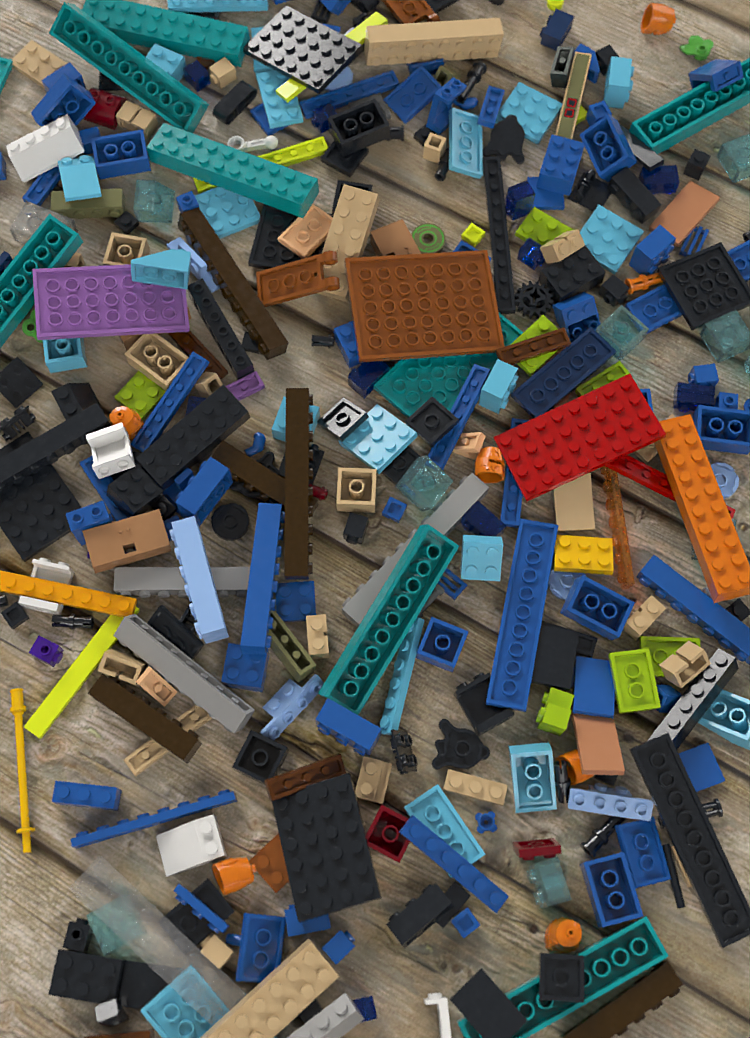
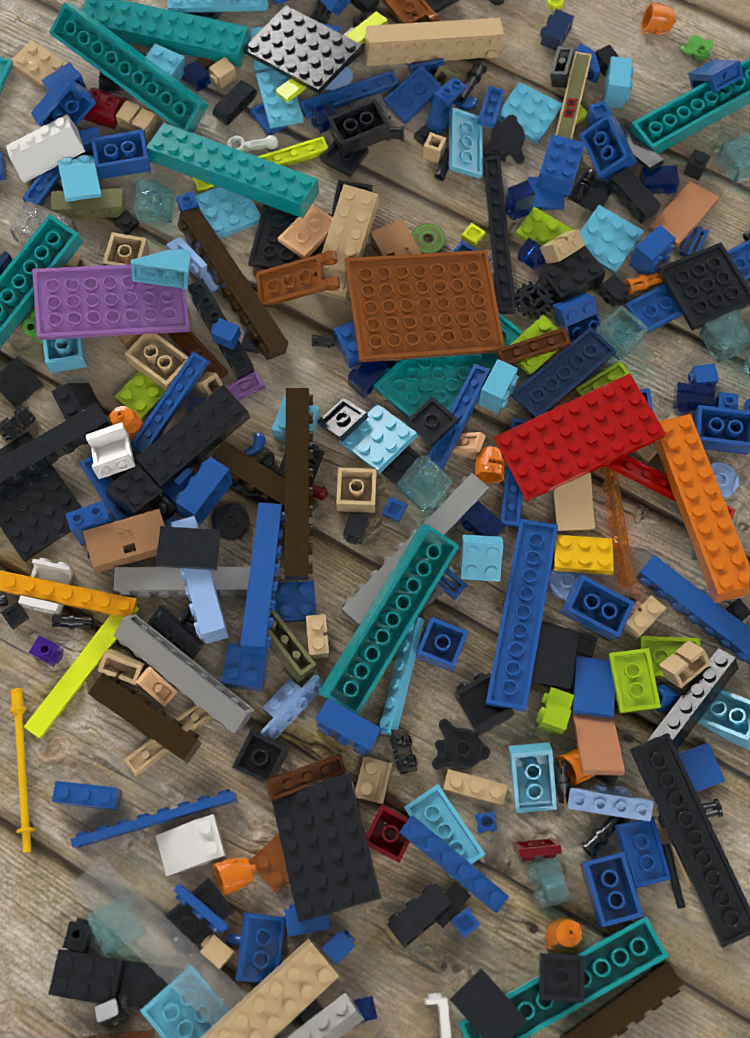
none -> black tile [155,526,221,571]
none -> blue brick [210,318,241,350]

